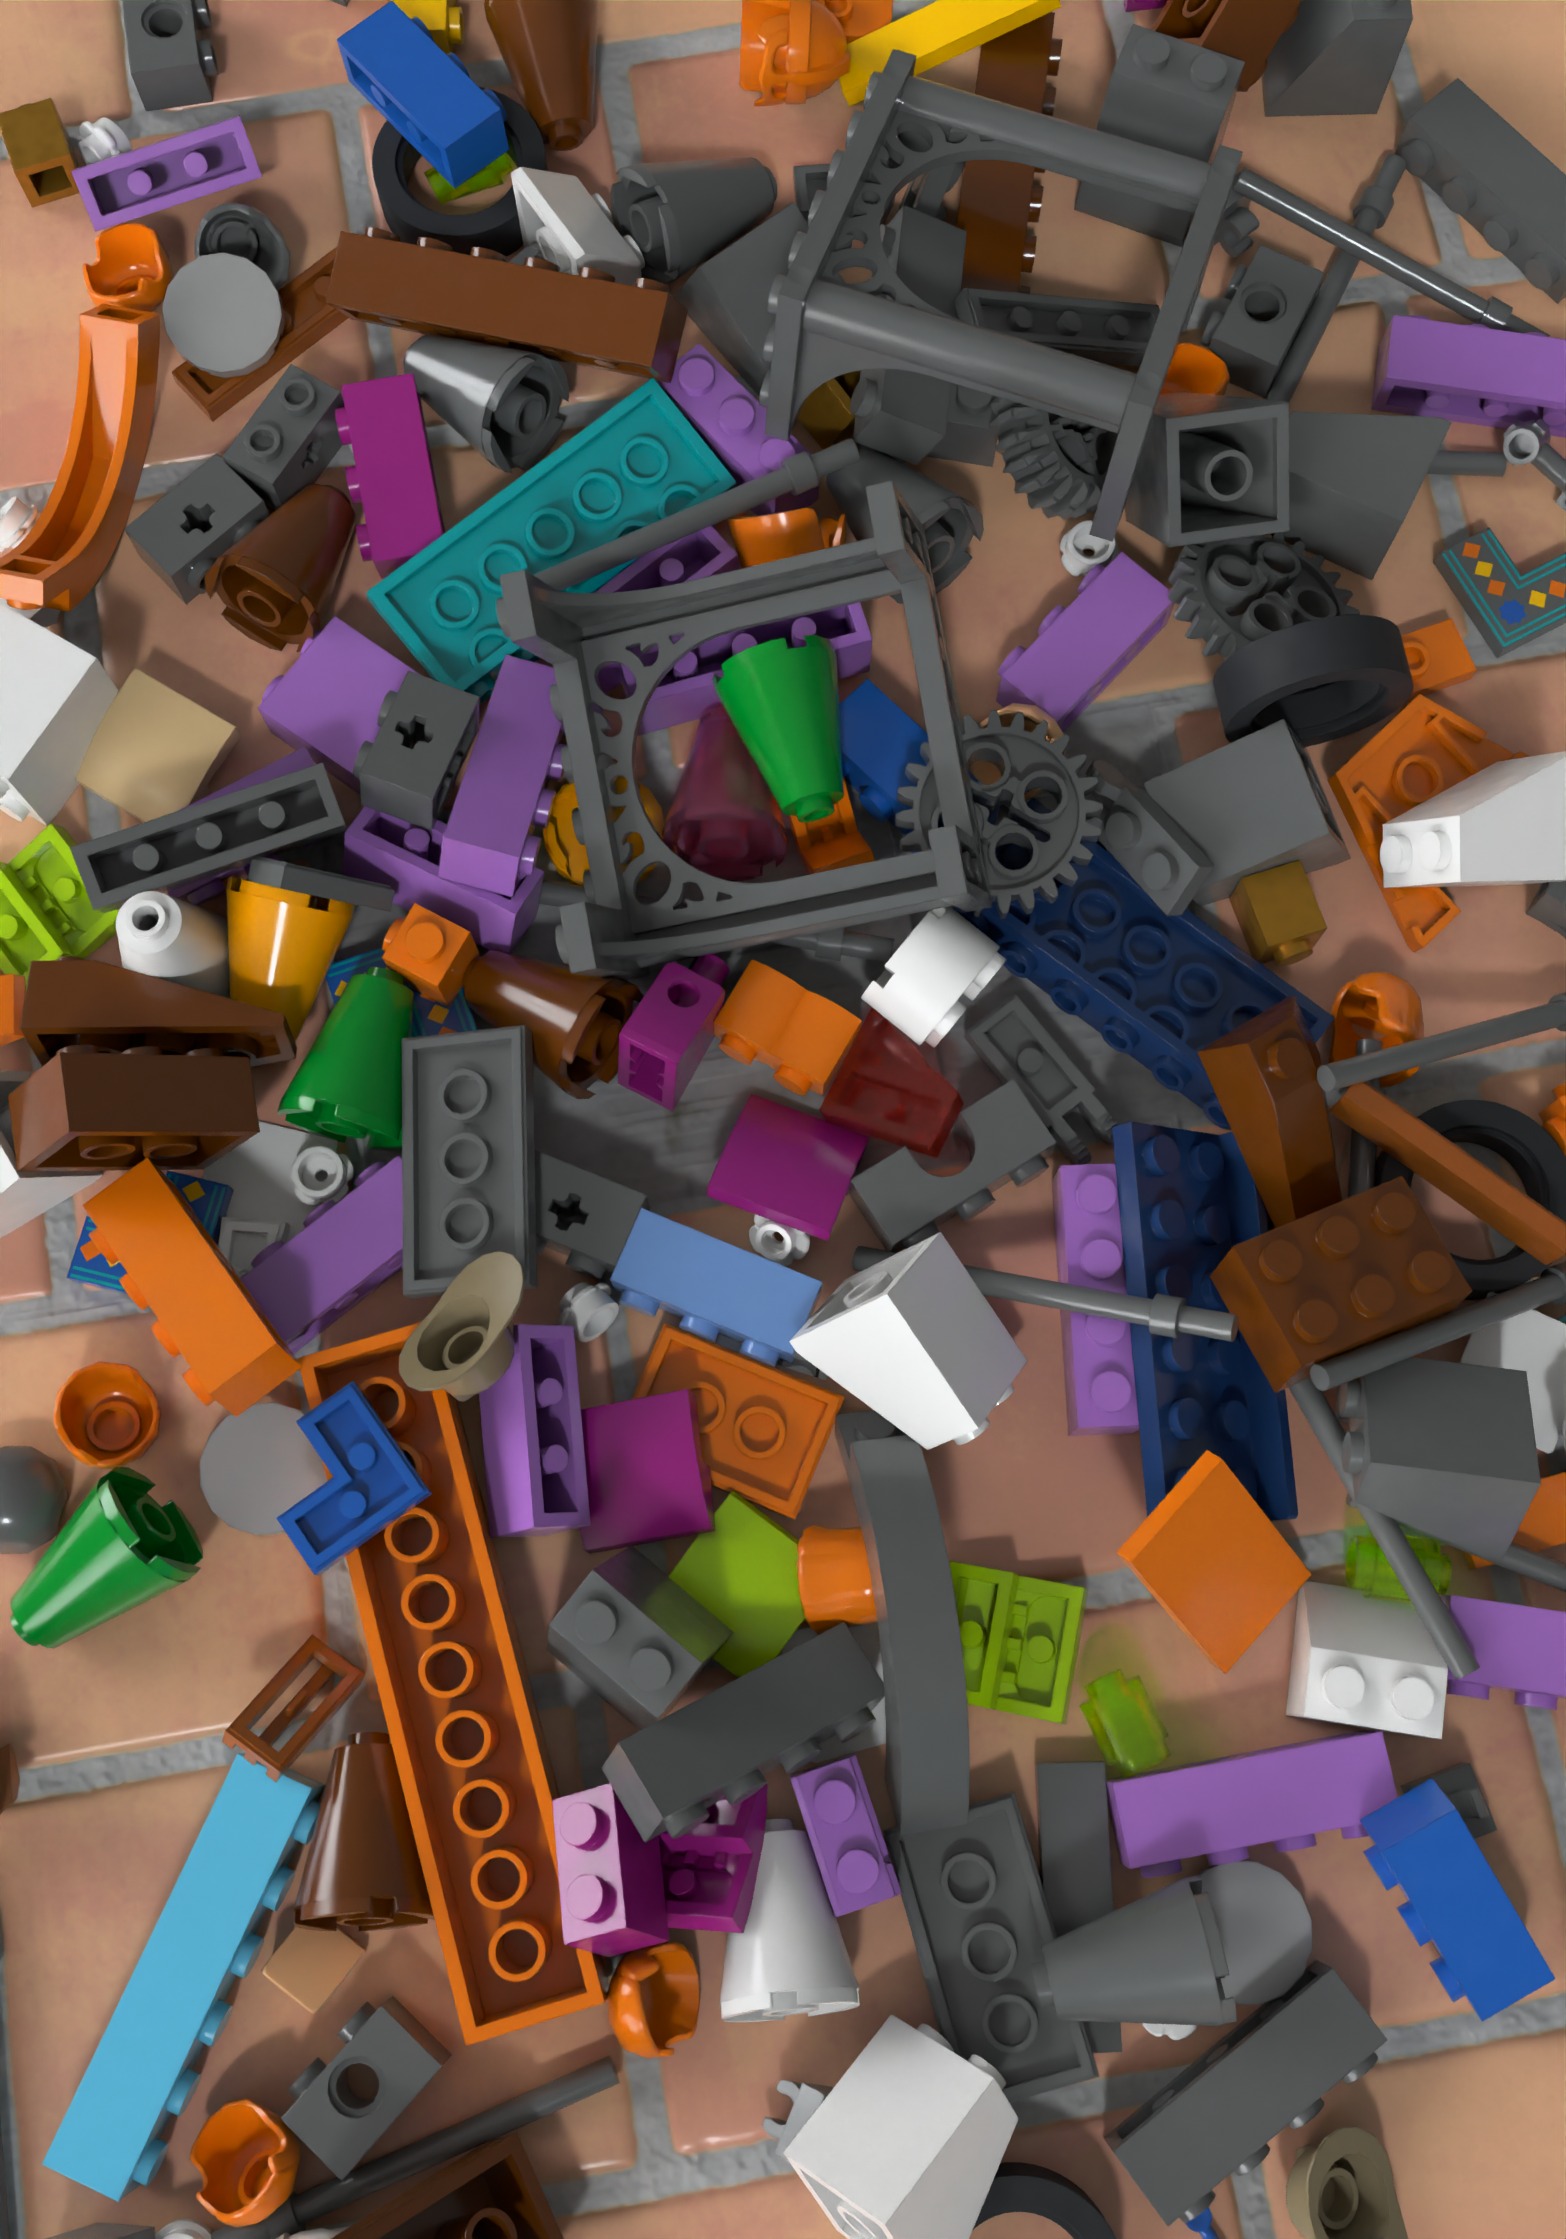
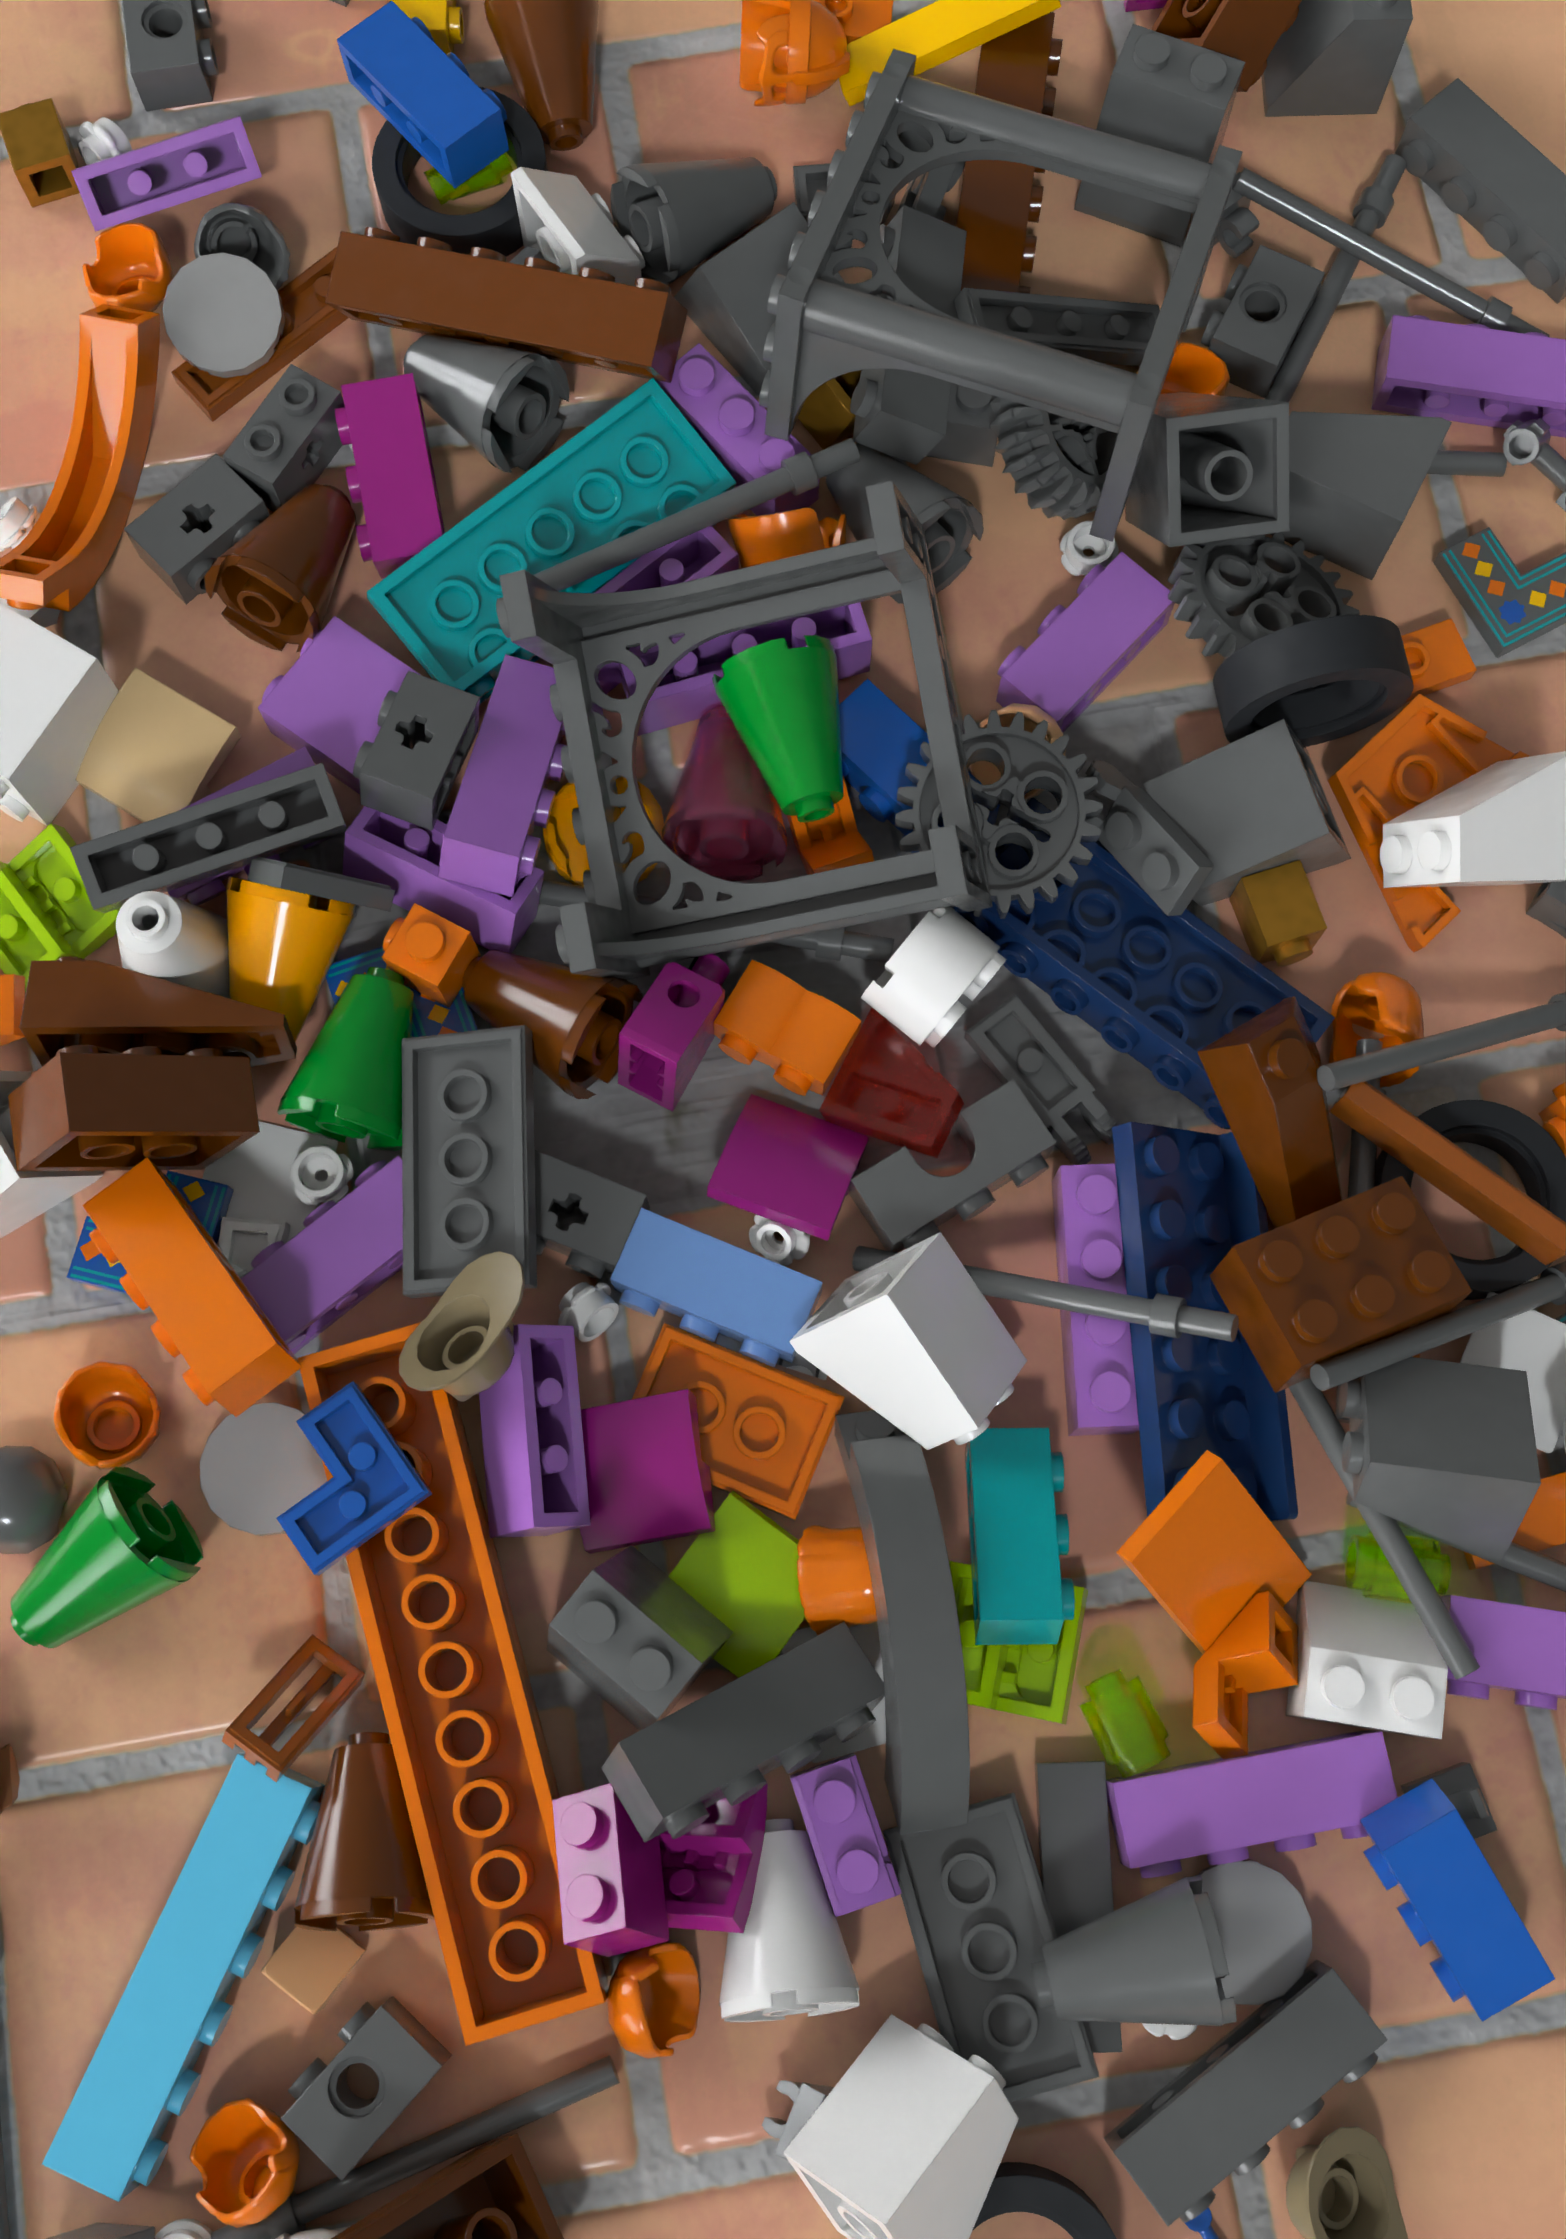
none -> teal brick [965,1428,1075,1645]
none -> orange slope [1192,1591,1298,1759]

